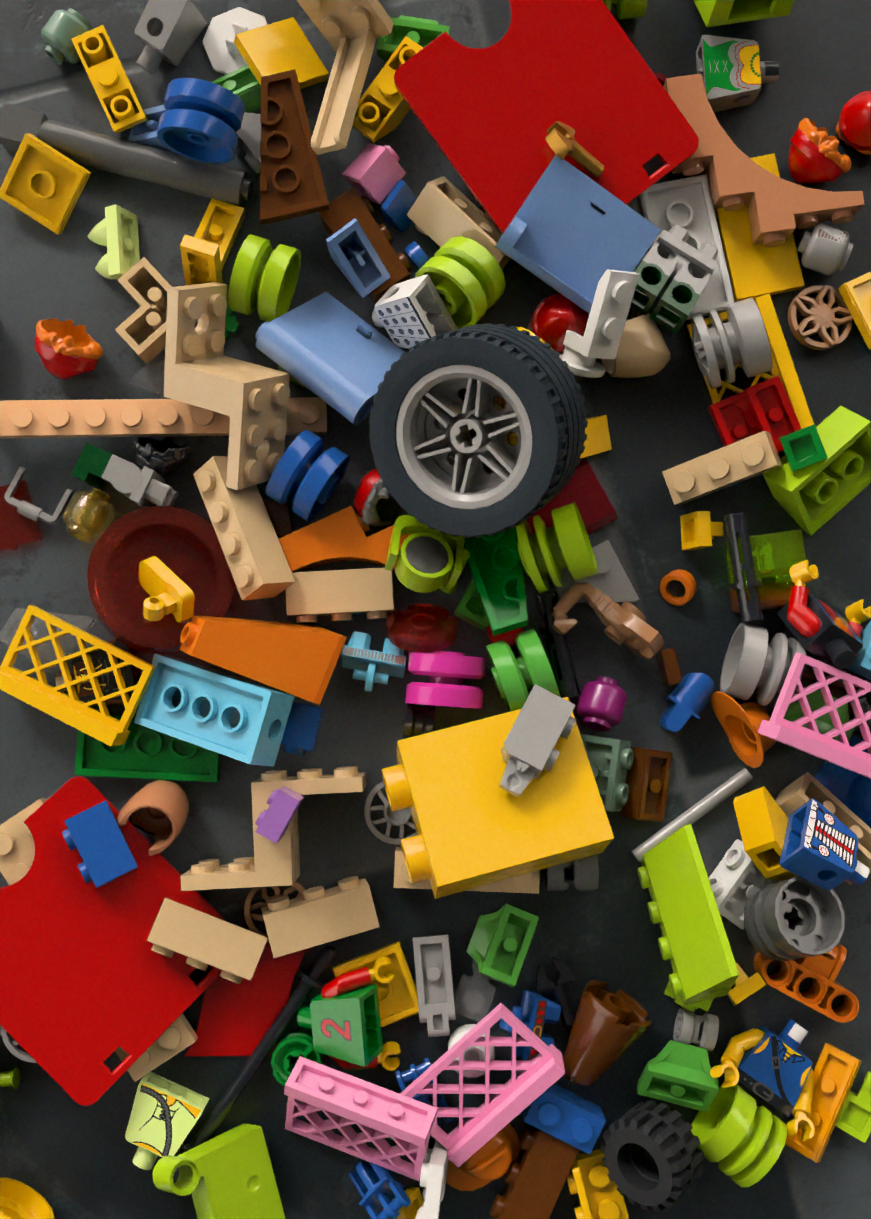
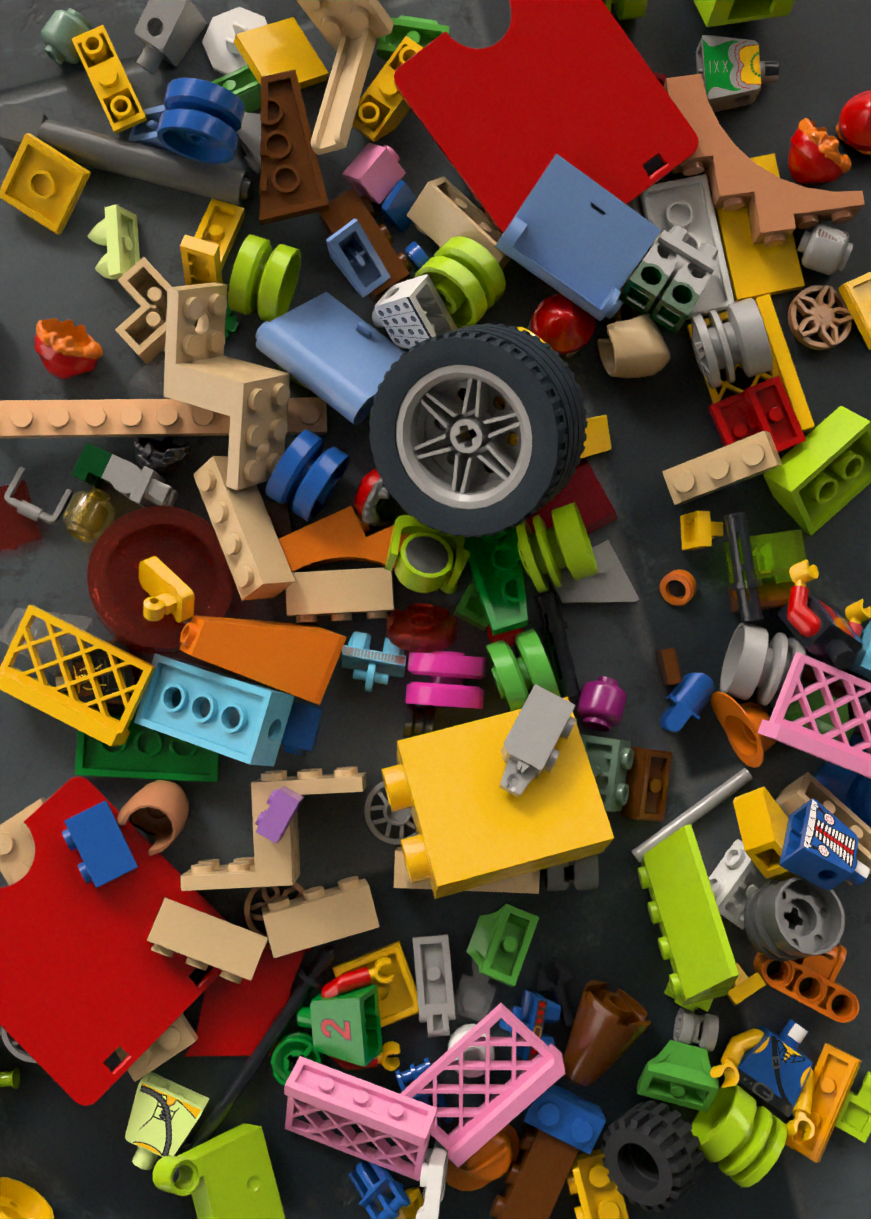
pearl gold bar [545,121,604,178] -> none
medium nougat animal [552,582,664,659] -> none
white piece [559,269,639,378] -> none
green plate [779,424,828,471] -> none

